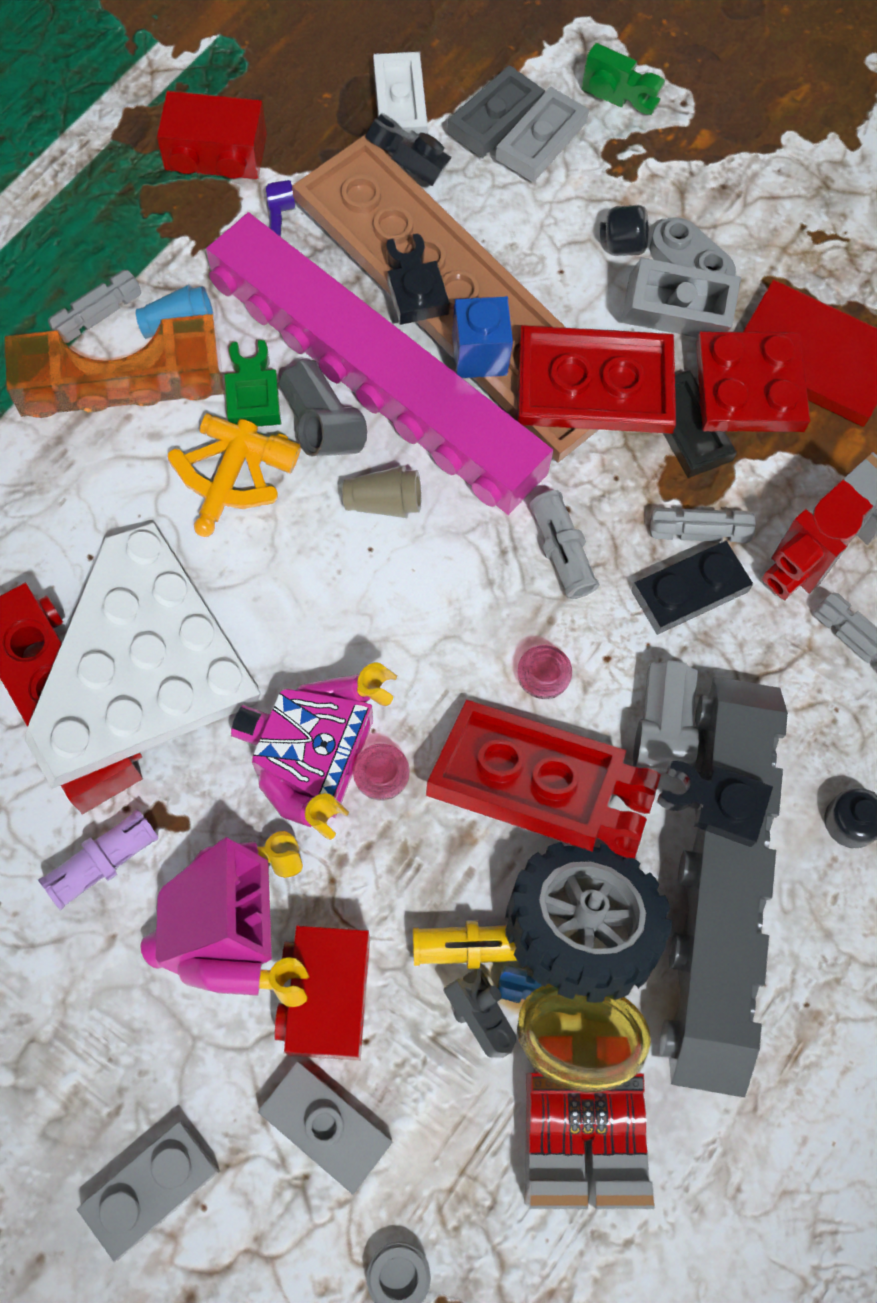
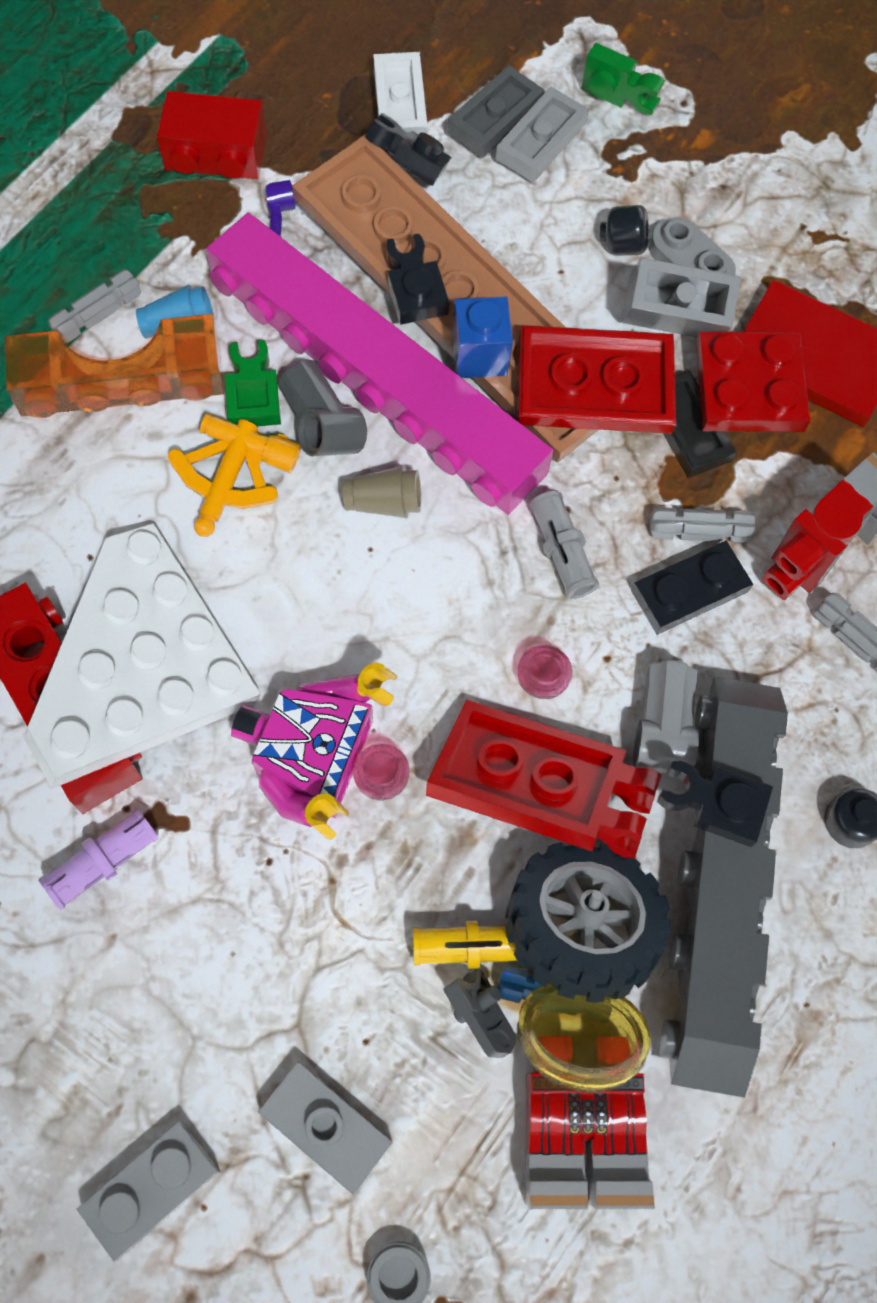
dark pink torso [140,831,309,1007] -> none
red brick [275,926,370,1061] -> none

